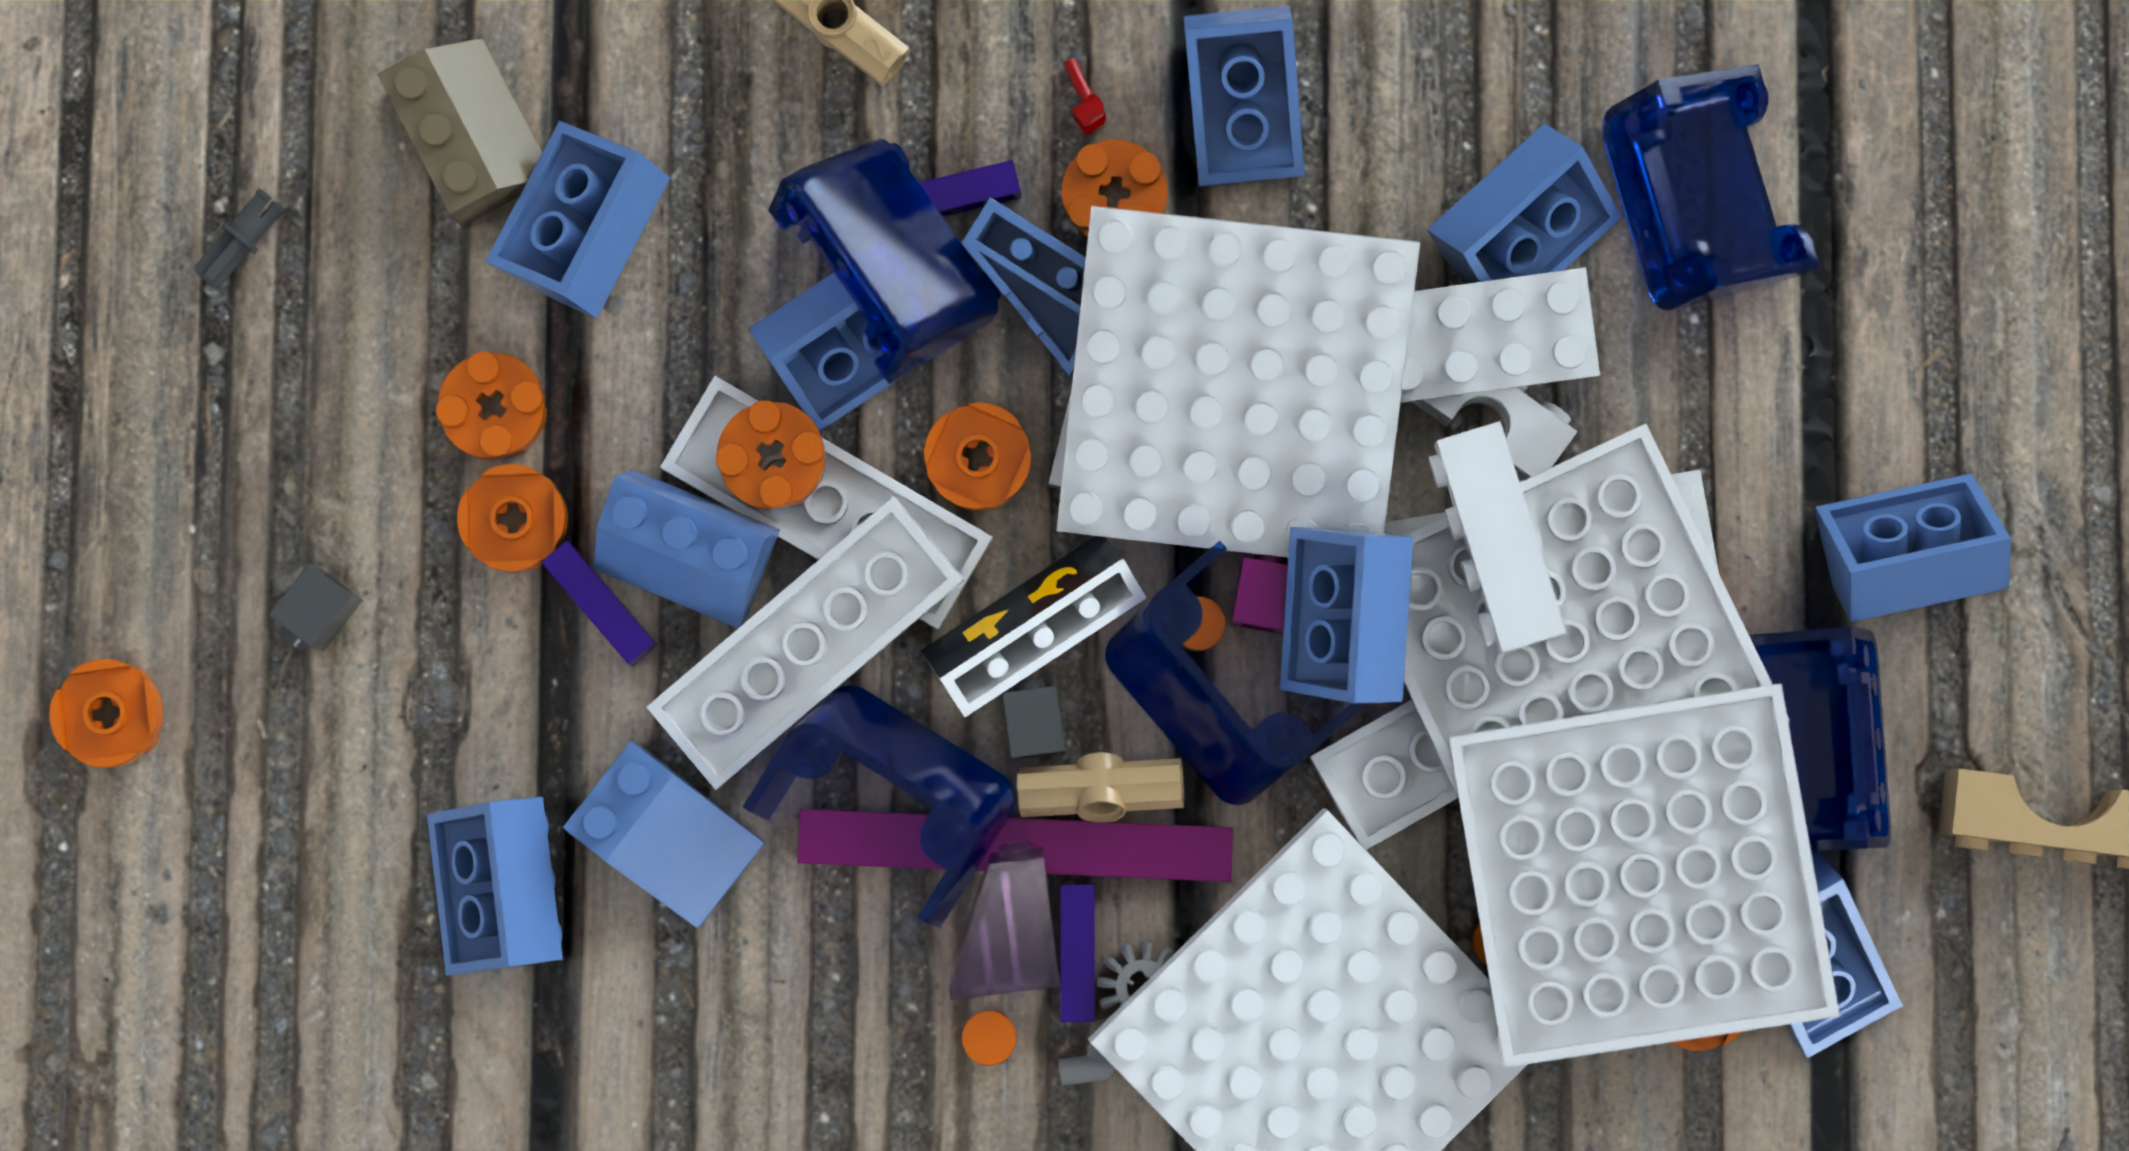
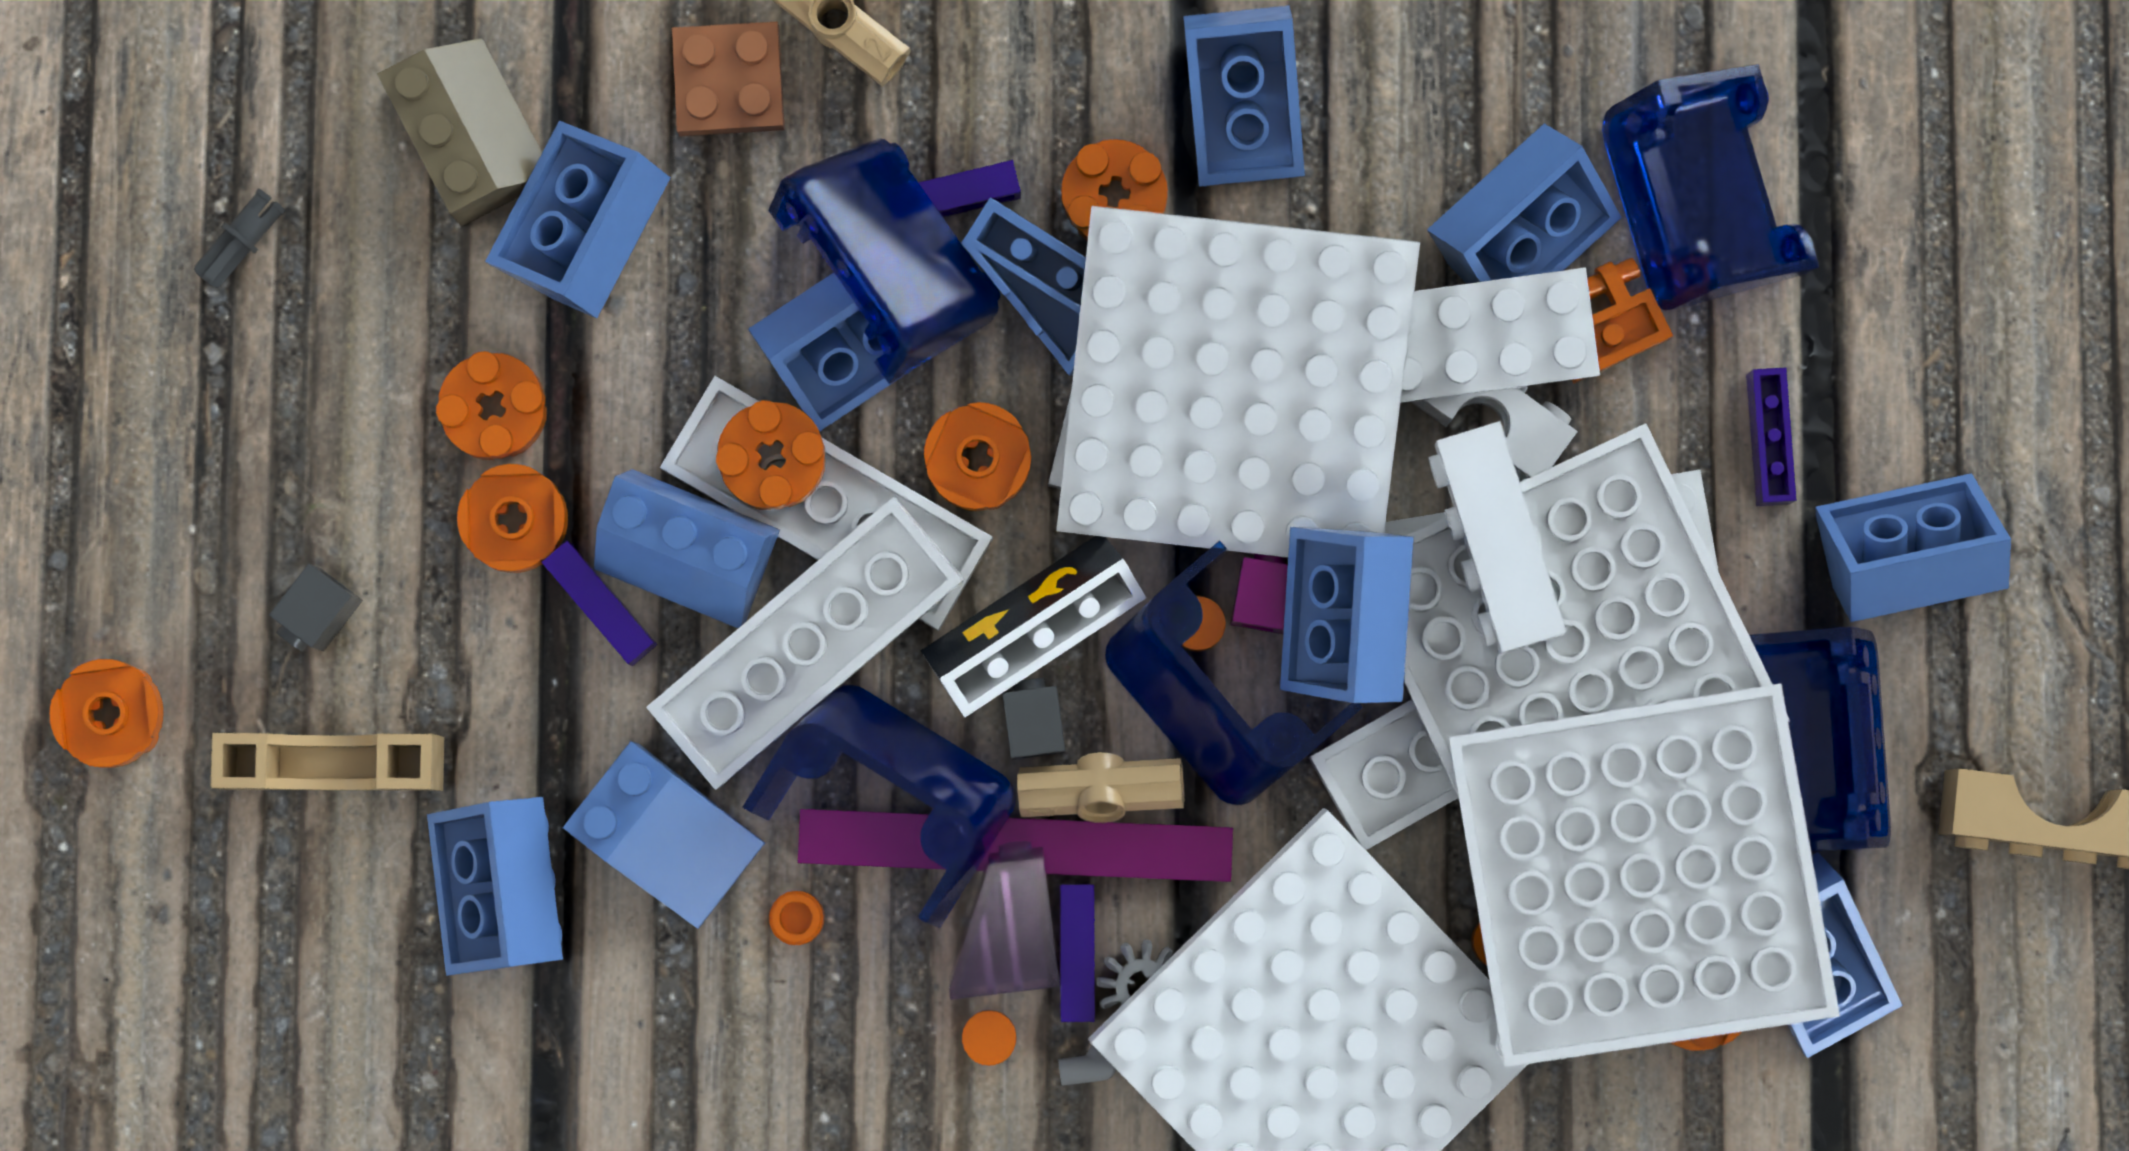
red hand [1064,58,1106,135] -> none
none -> tan arch [211,733,444,791]
none -> nougat plate [672,21,785,136]
none -> orange tile [769,891,825,945]
none -> orange plate [1572,257,1673,384]
none -> dark purple piece [1746,367,1797,506]

